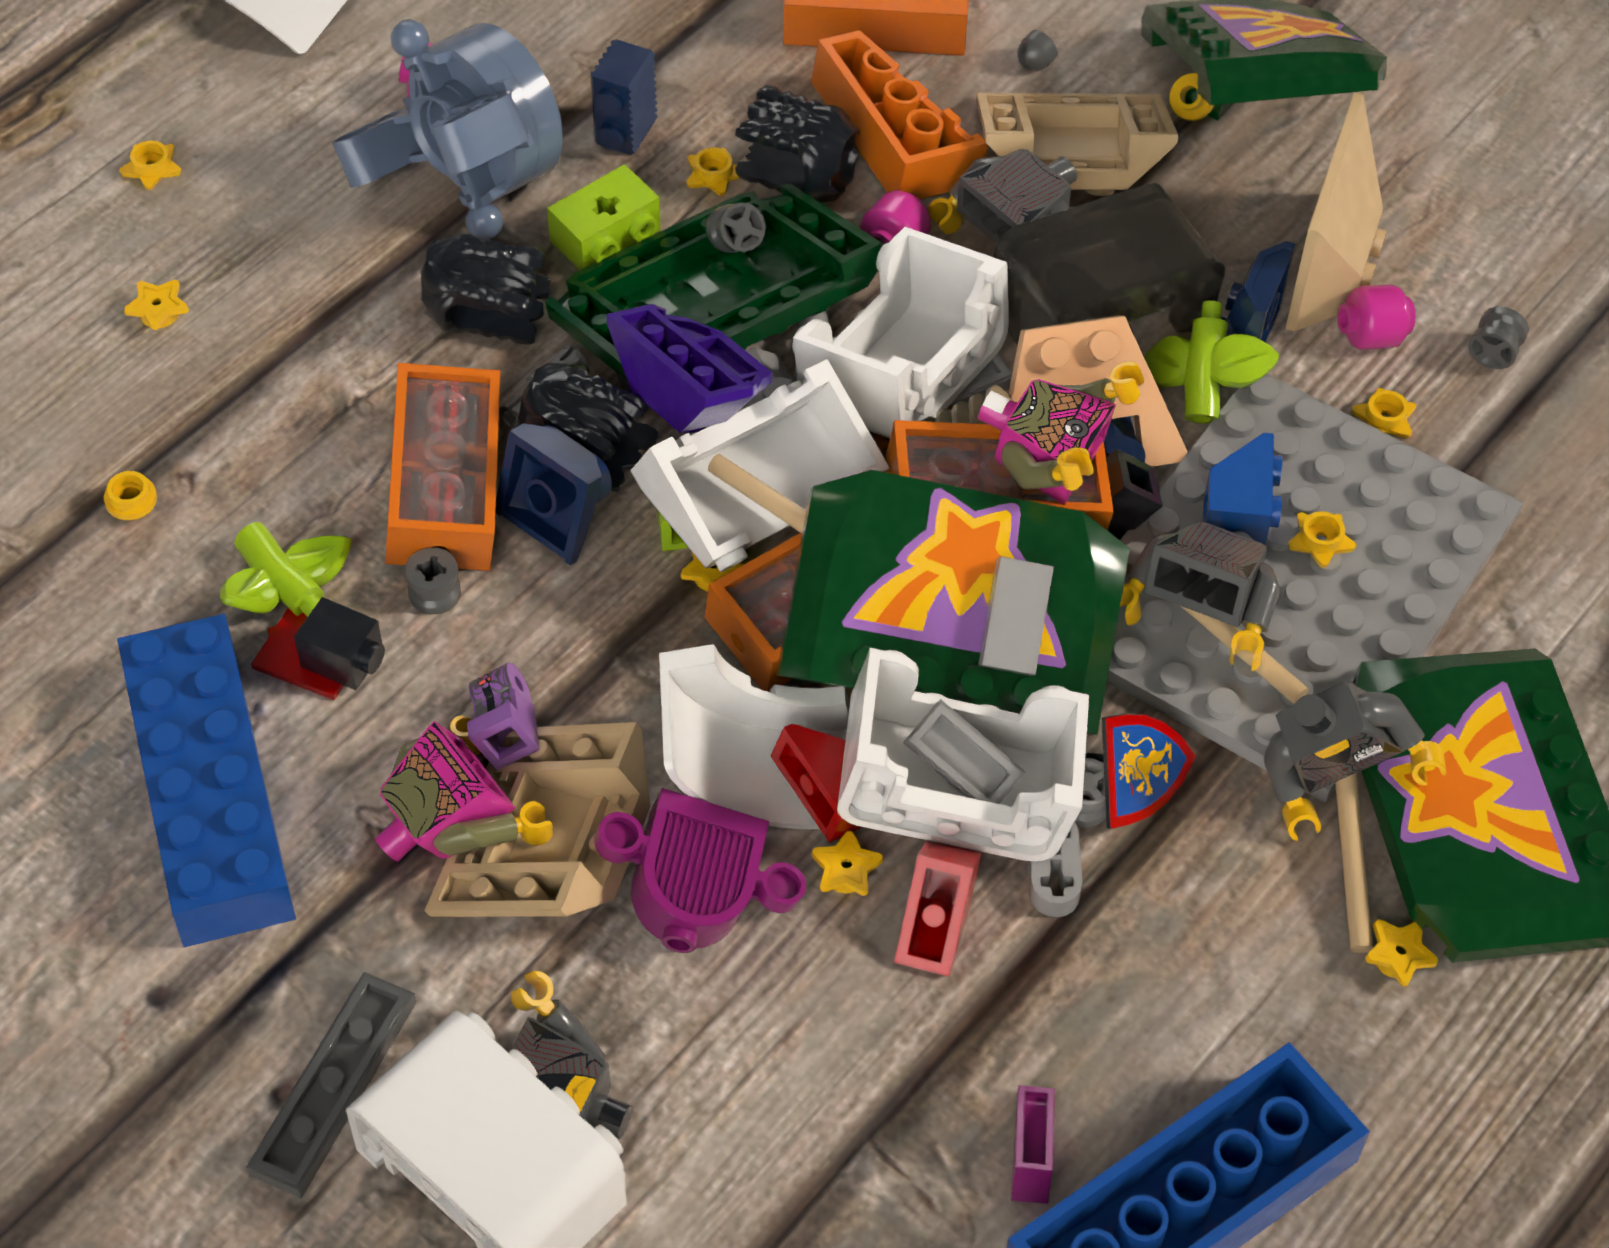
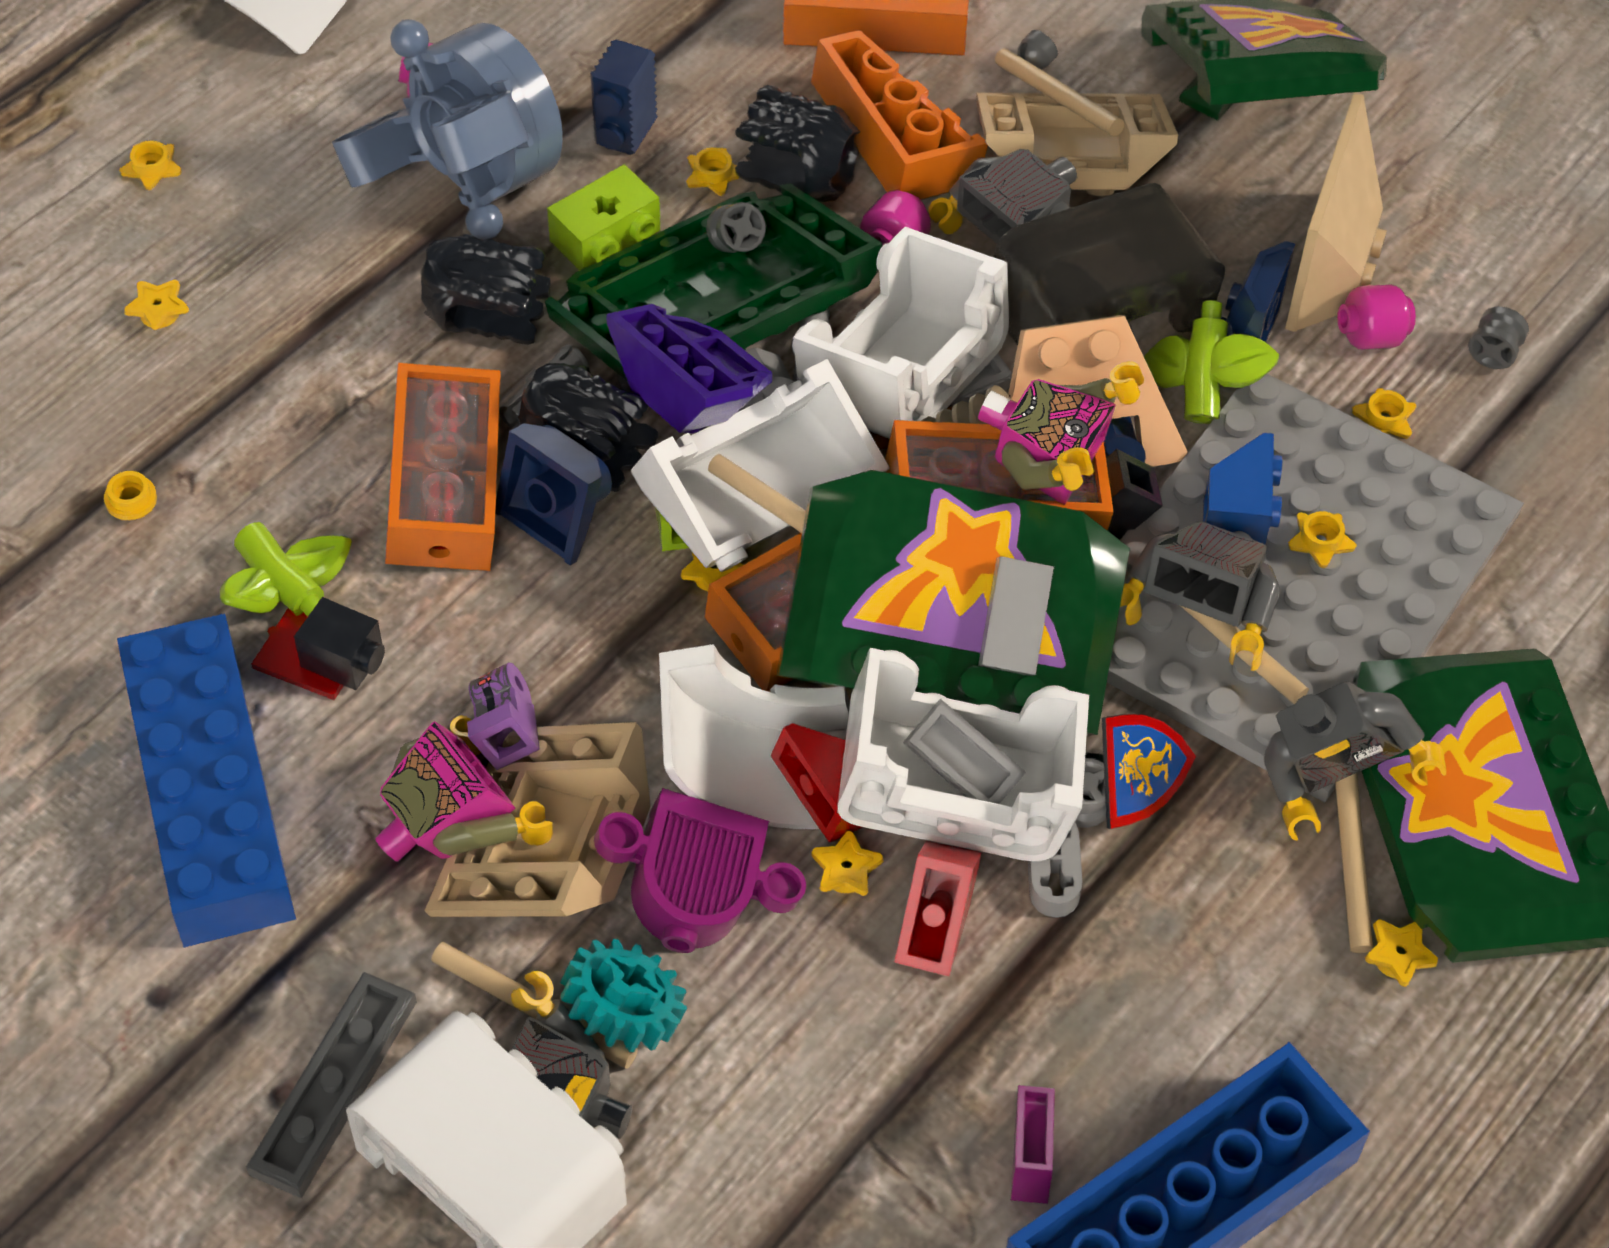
dark grey wheel [405,548,461,614] -> none
yellow plate [1169,73,1214,121] -> none
none -> tan bar [431,942,638,1069]
none -> teal gear [560,939,687,1052]
none -> tan bar [995,48,1125,137]

